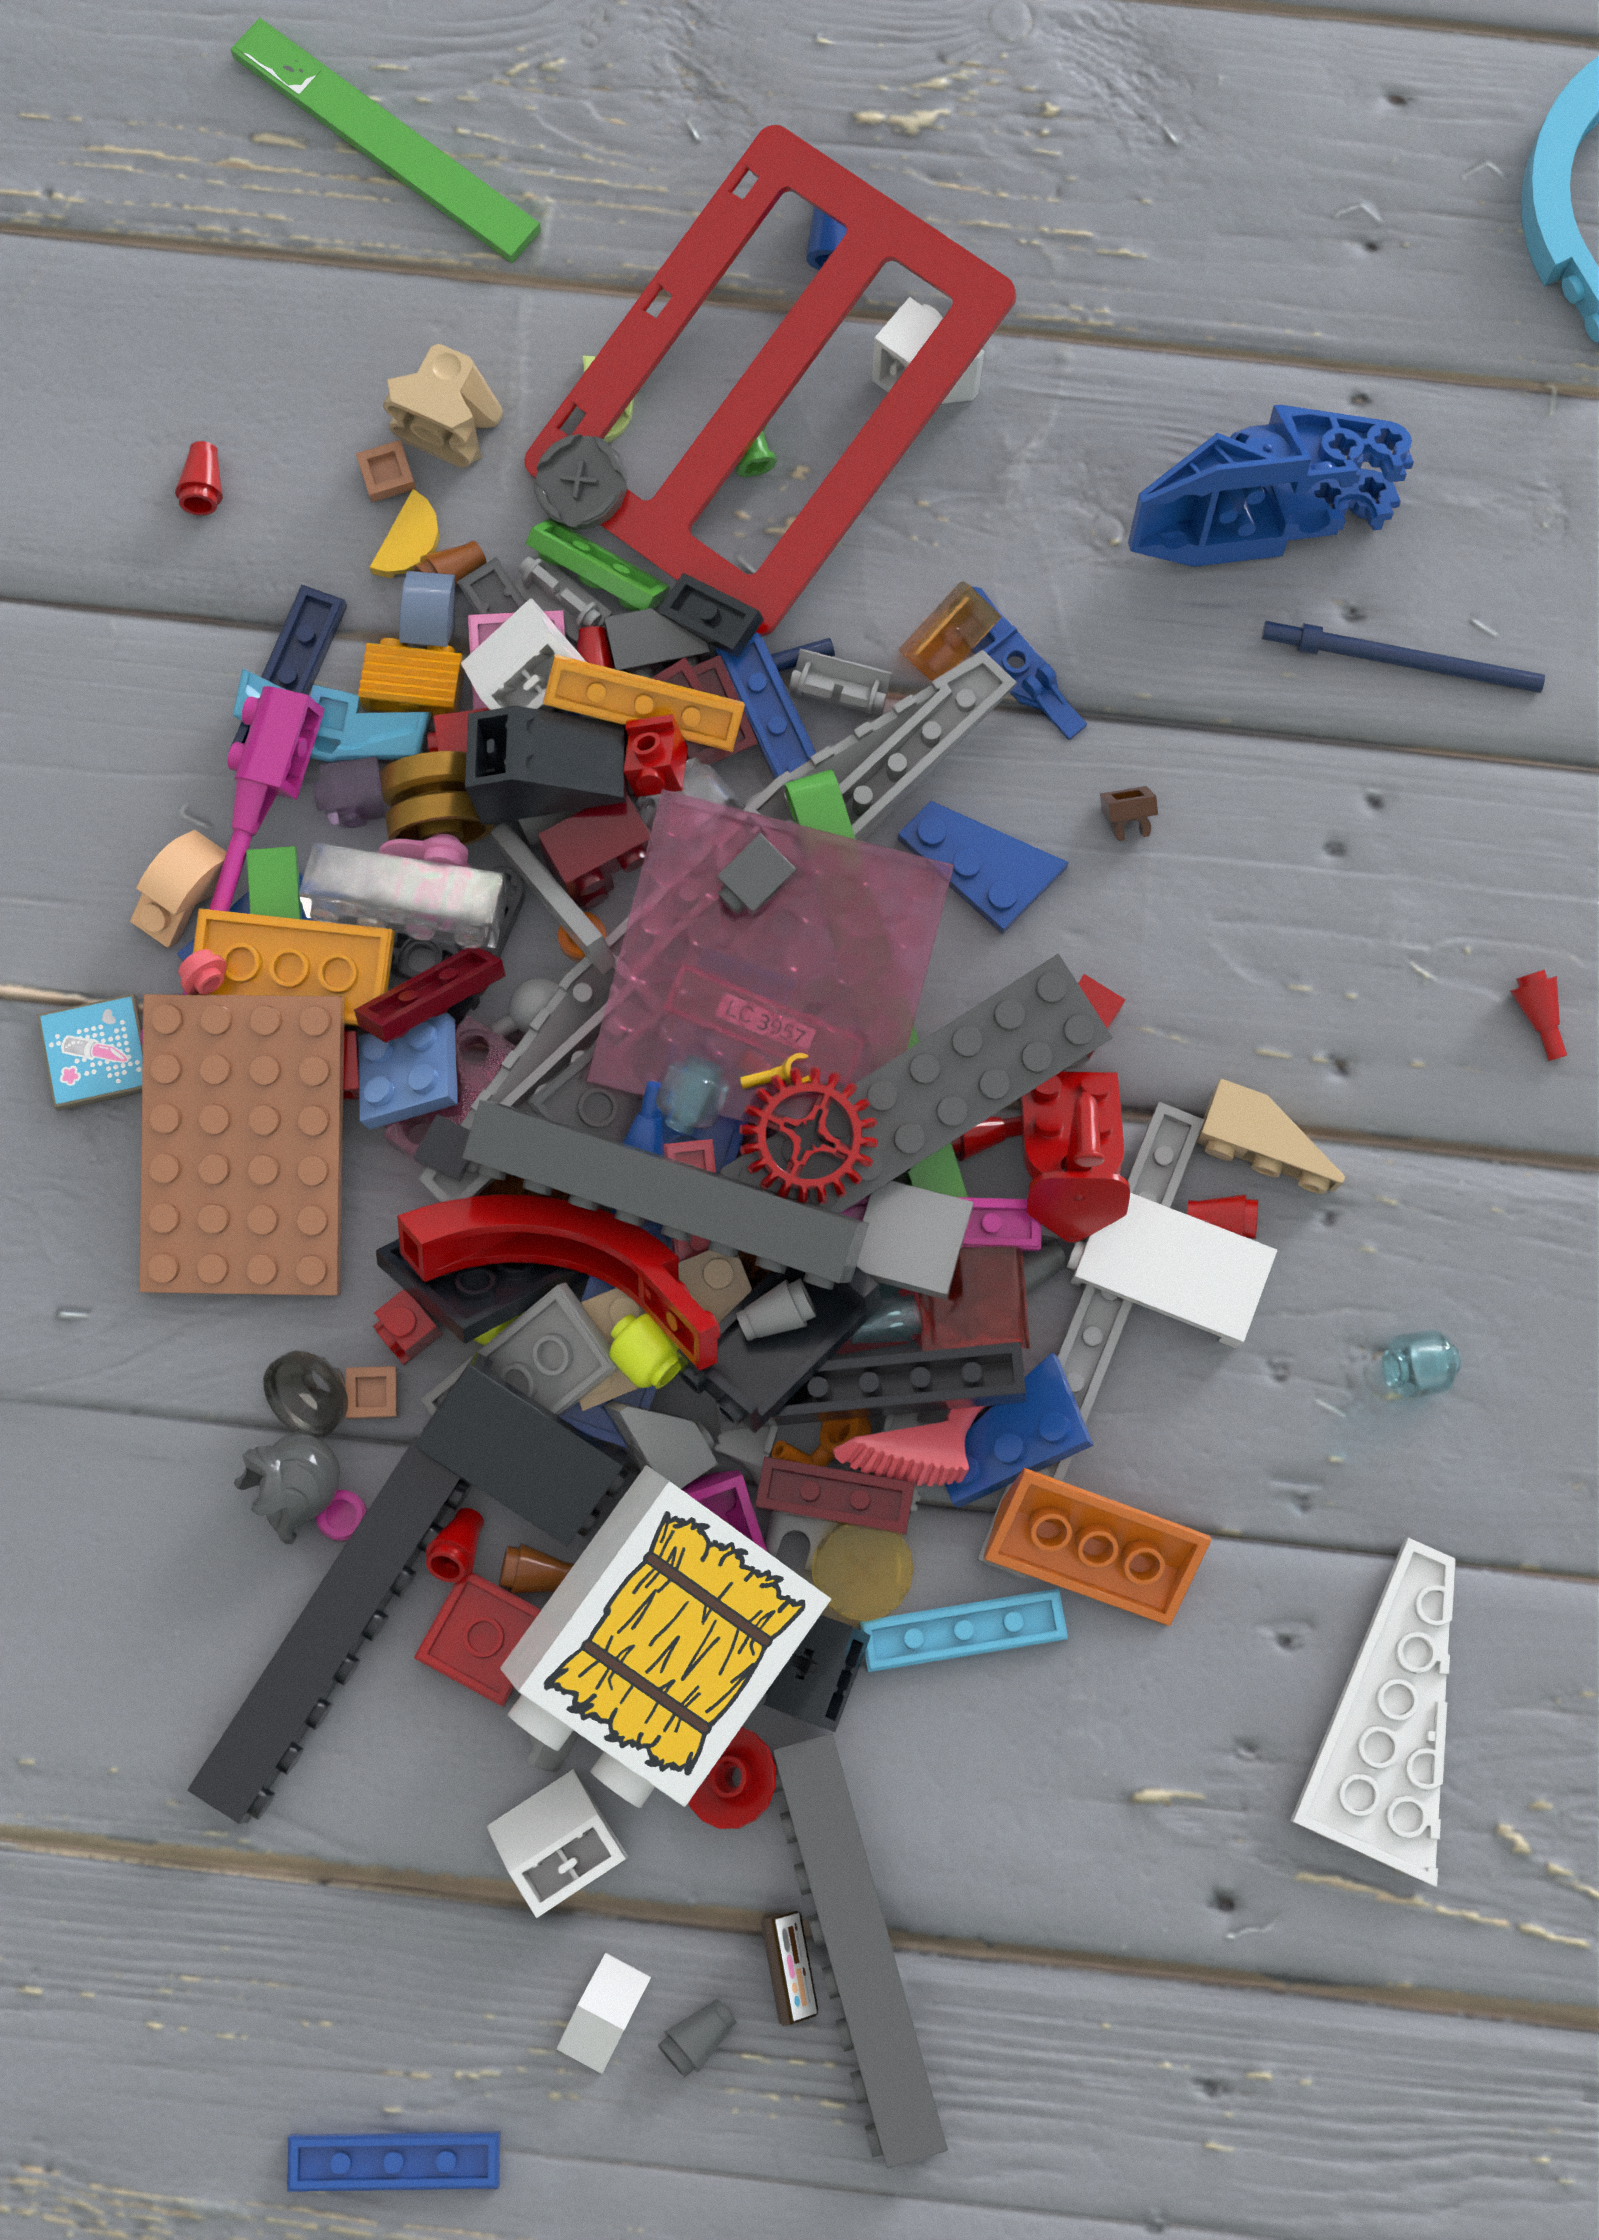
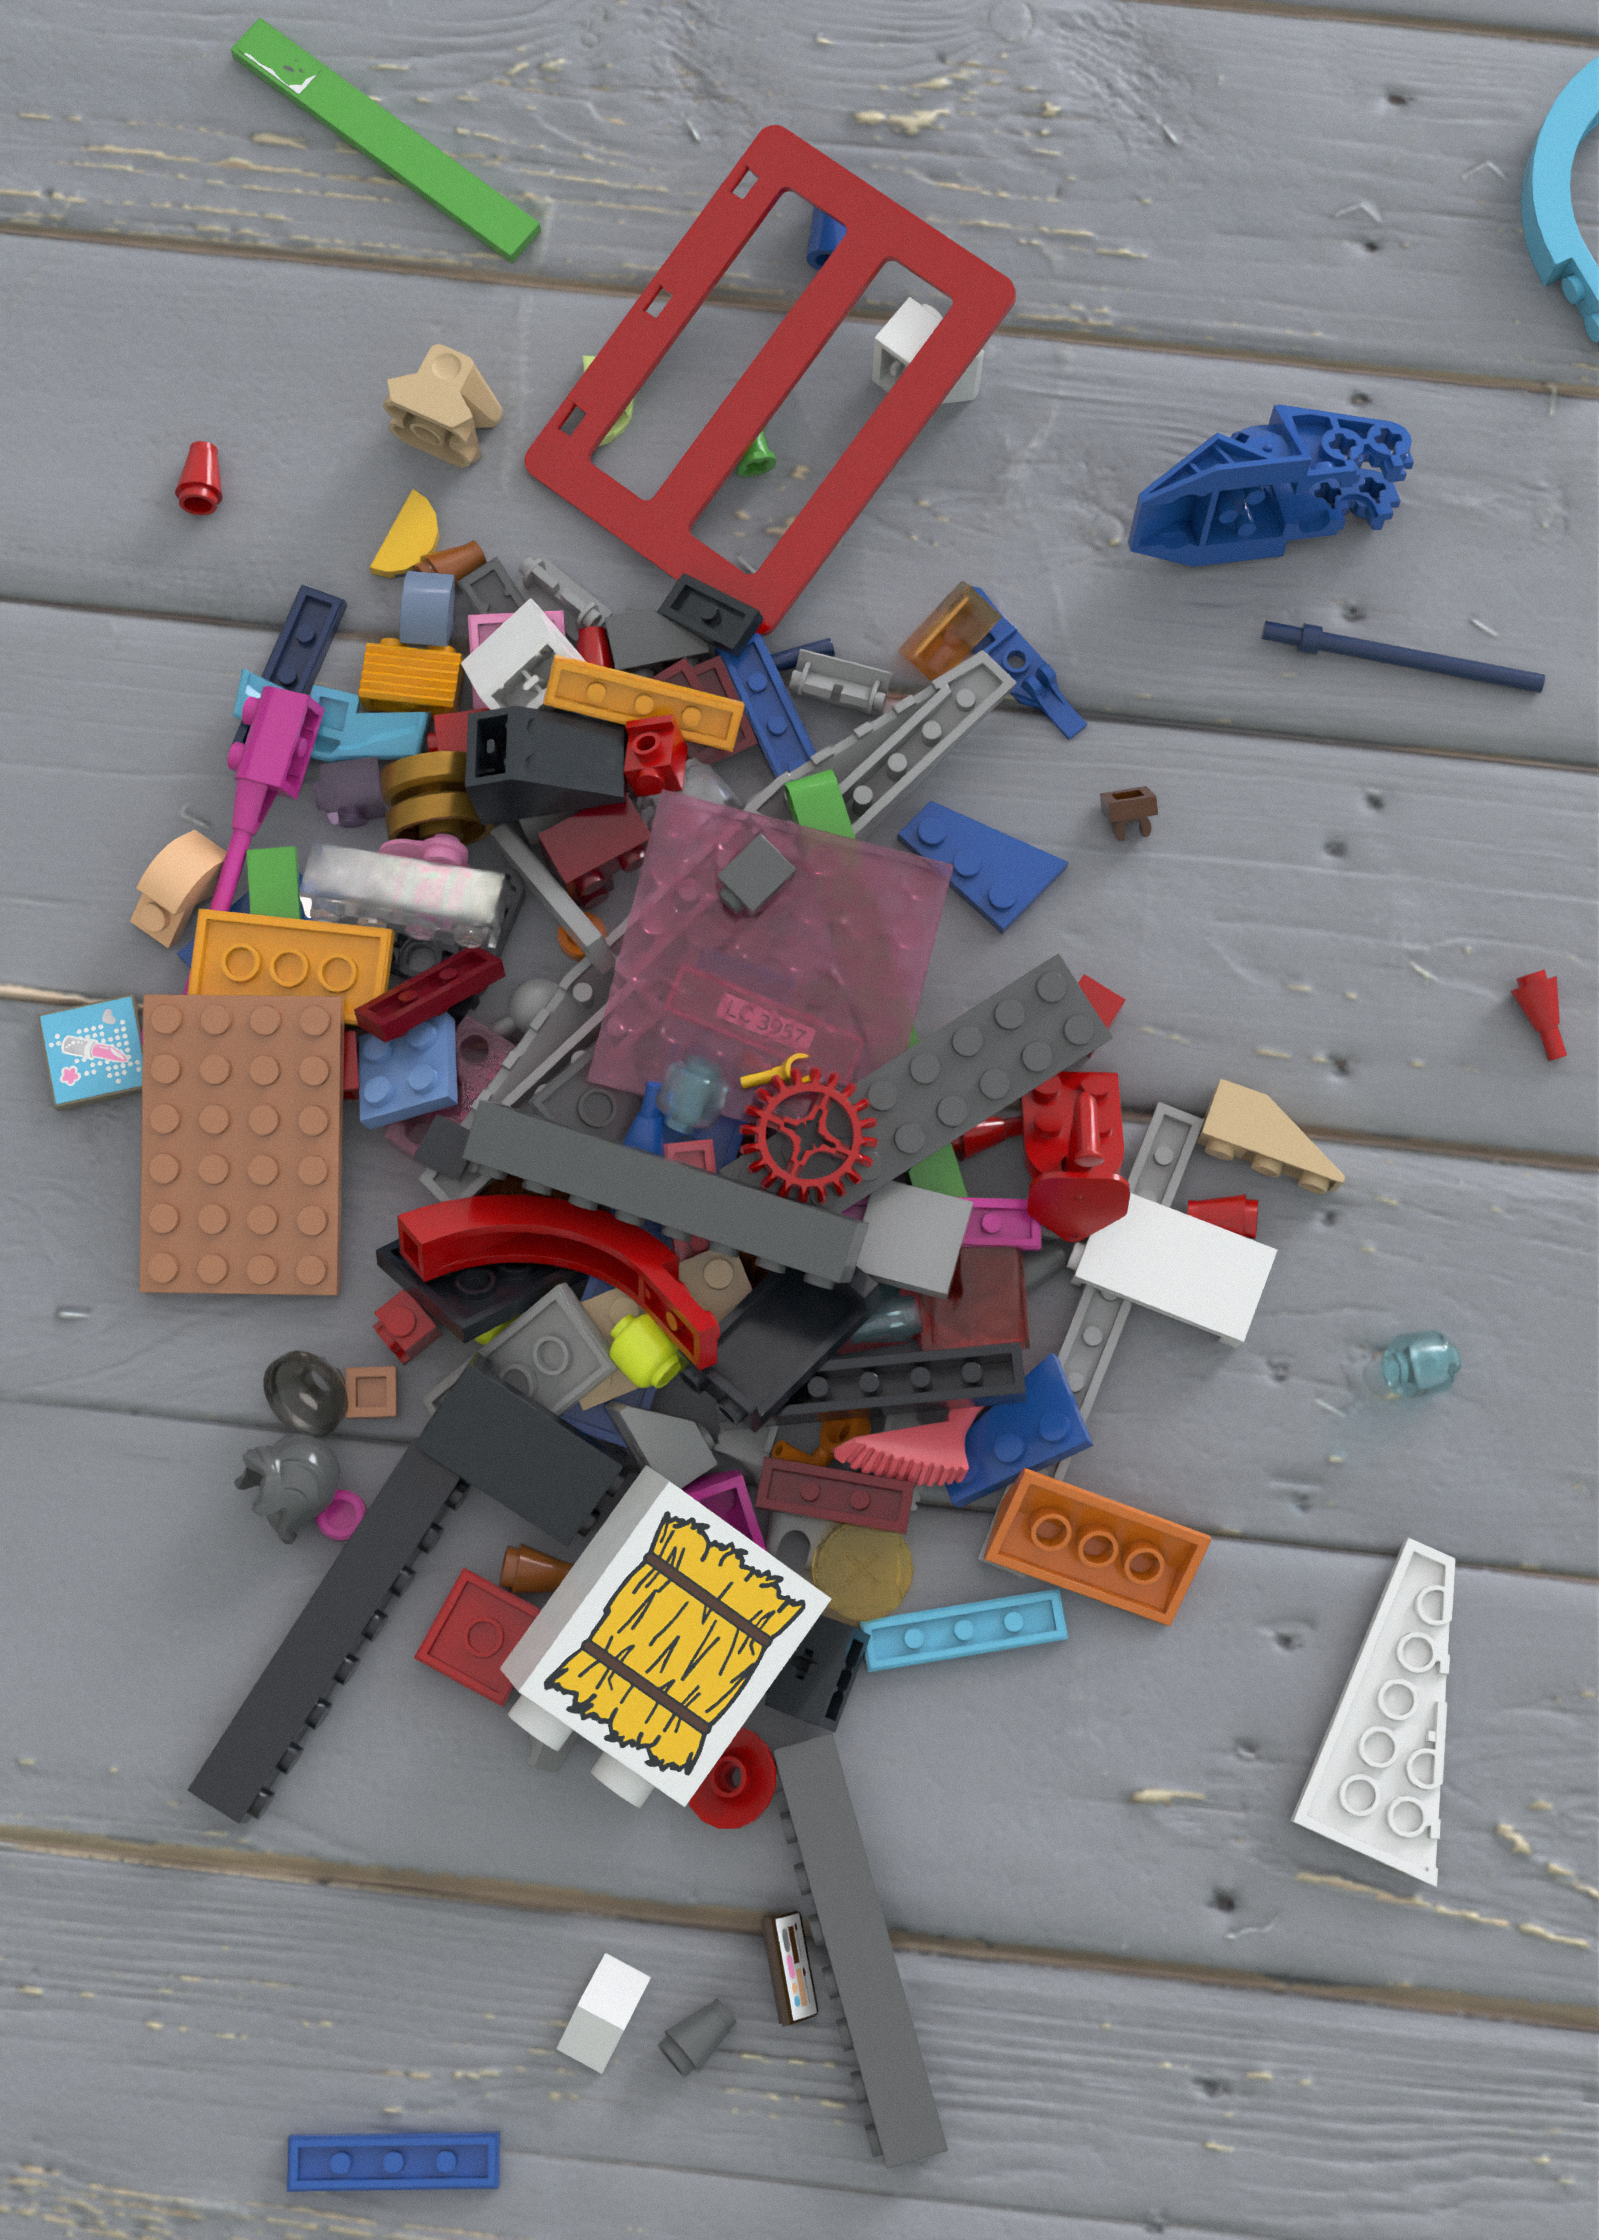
coral plate [178,949,227,995] -> none
nougat plate [356,440,416,503] -> none
red cone [426,1508,484,1583] -> none
white slope [486,1769,628,1918] -> none
bright green plate [525,518,670,611] -> none
dark grey tile [534,434,628,530] -> none
light grey cone [736,1279,817,1341] -> none

